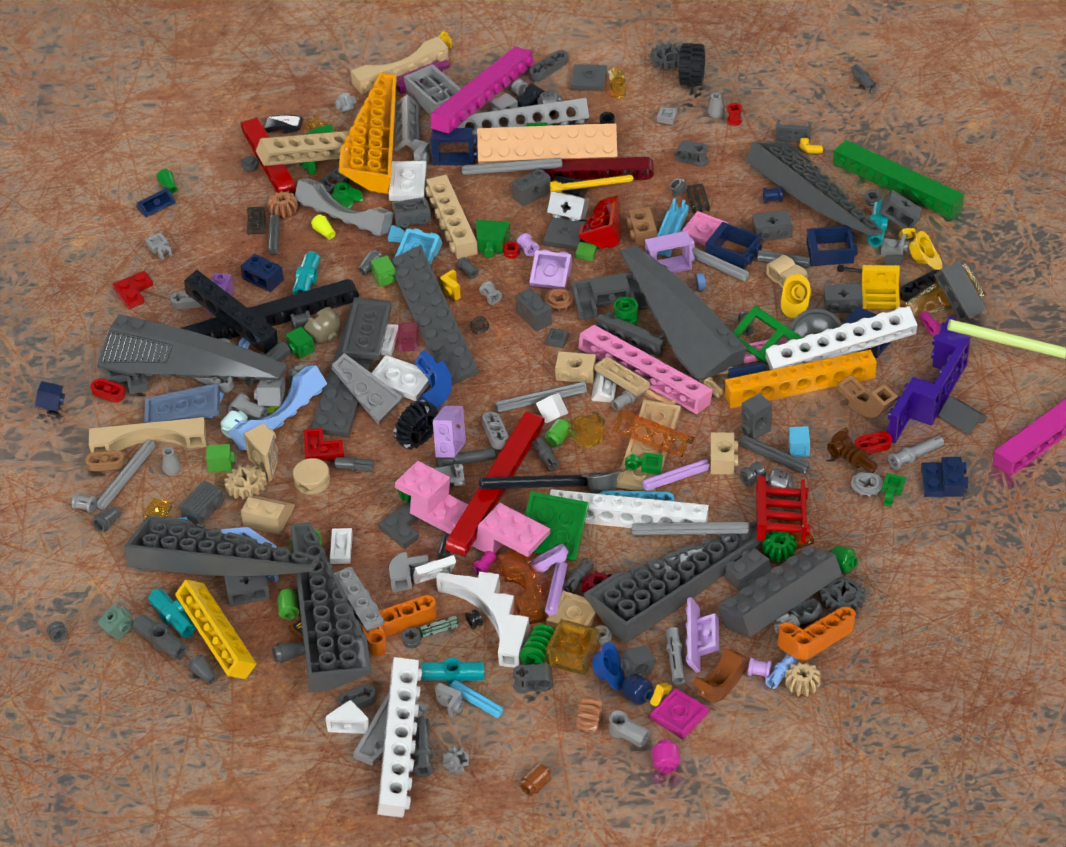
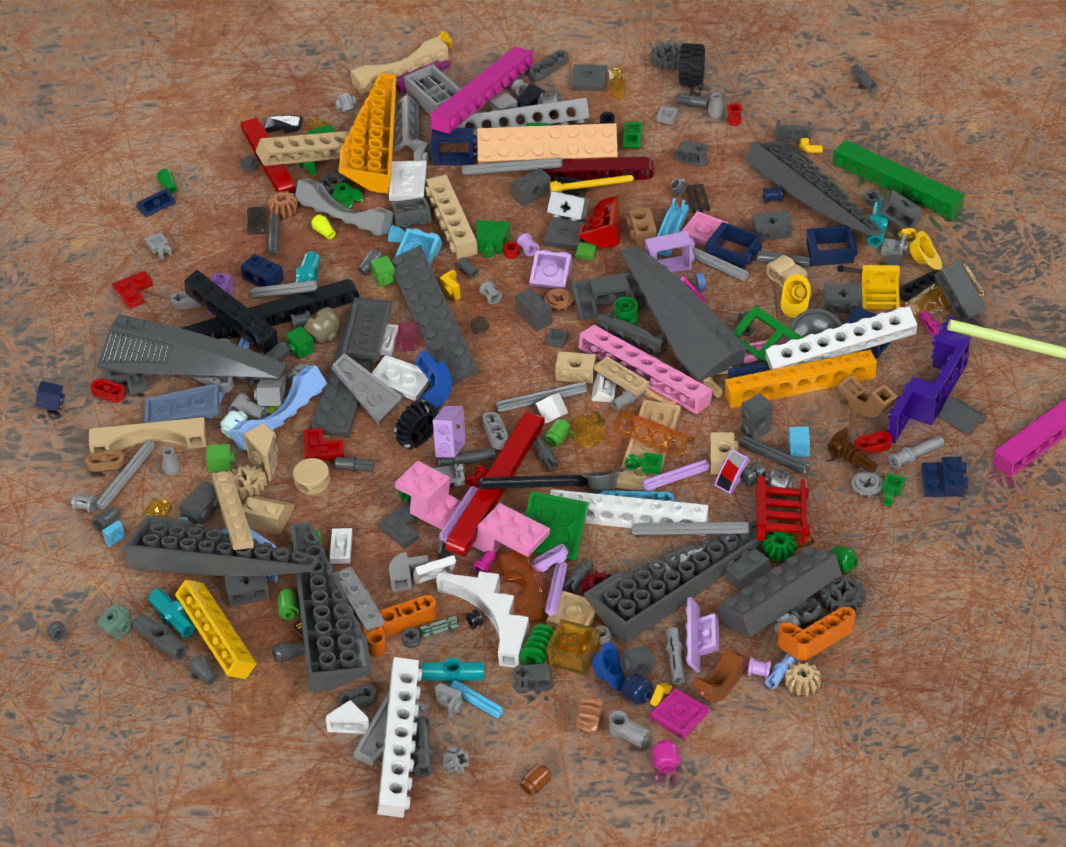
none -> medium azure tile [102,520,125,547]
none -> tan plate [212,471,253,550]
none -> light grey axle [250,280,318,299]
none -> lavender axle [439,486,478,543]
none -> red bush [465,465,489,488]
none -> green slope [623,122,642,148]
none -> dark grey axle [675,93,709,109]
none -> dark pink tile [679,275,707,303]
none -> slope [714,449,750,495]

